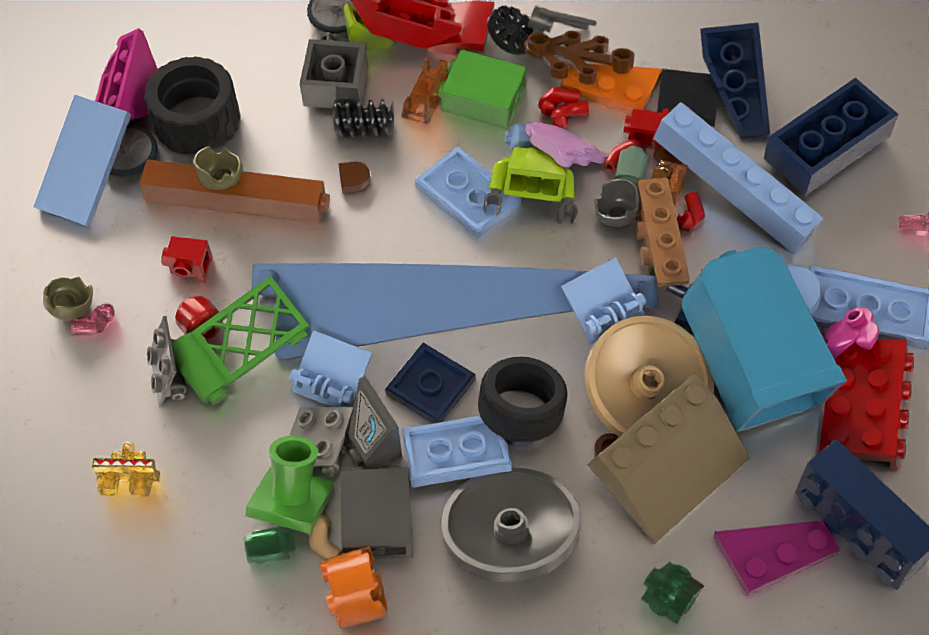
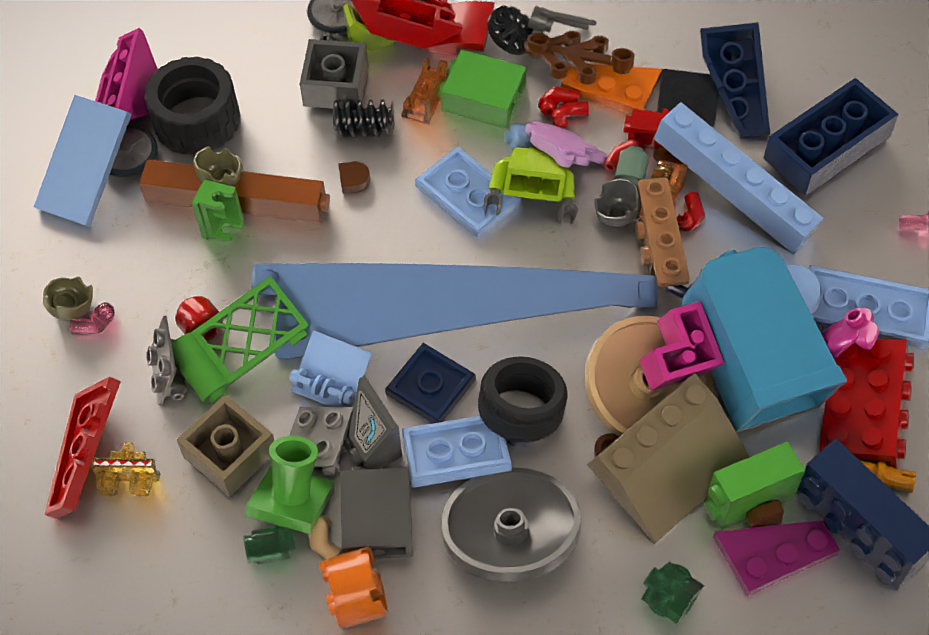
red brick [161,236,213,283] -> none
light blue hinge [560,257,646,344] -> none
none -> red wing [44,376,121,519]
none -> dark tan brick [177,394,275,497]
none -> bright green hinge [192,179,245,242]
none -> dark pink brick [639,301,724,391]
none -> bright green brick [704,441,805,529]
none -> reddish brown tile [746,500,784,528]
none -> light orange pin [861,461,916,493]

